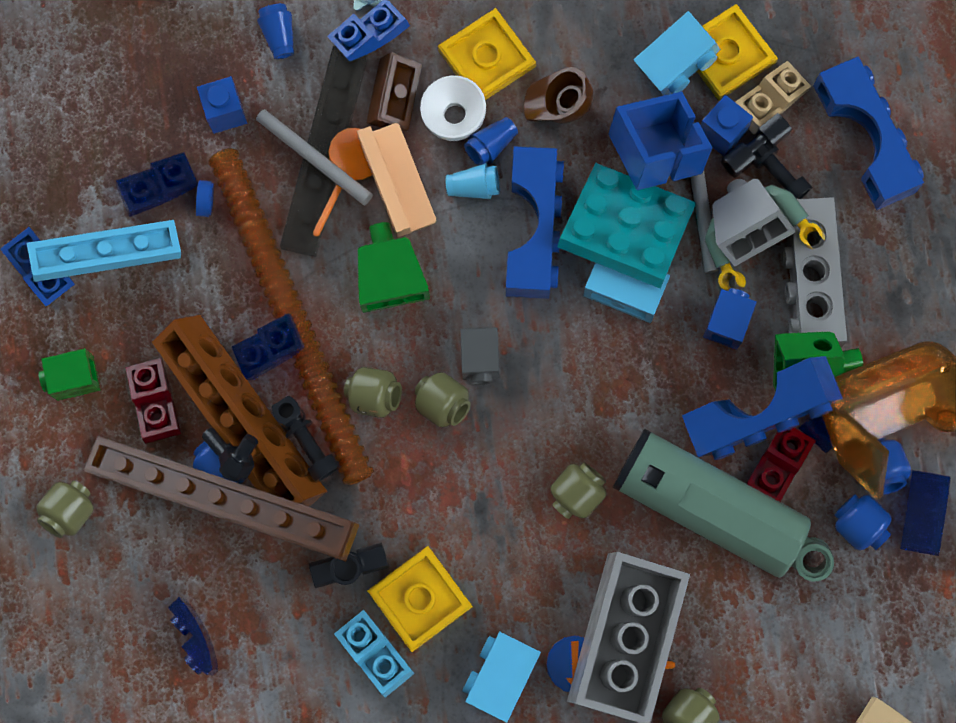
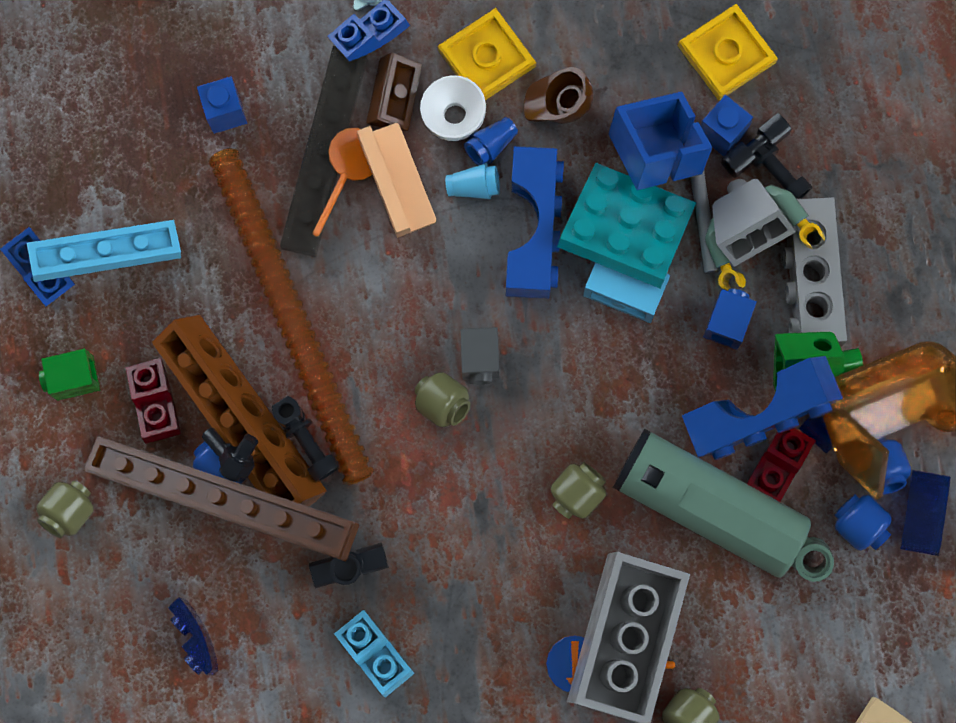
clear blue slope [116,152,198,217] -> none
blue tile [196,180,214,217] -> none
clear blue slope [232,313,305,381] -> none
light grey bar [256,109,373,206] -> none
blue cone [257,3,295,59] -> none
olive head [344,367,402,418] -> none
green torso [358,222,430,313] -> none
yellow tile [367,546,473,653] -> none
medium azure brick [462,631,541,723] -> none
medium azure brick [633,11,721,95] -> none
tan slope [735,61,811,135] -> none
blue arch [813,56,924,210] -> none

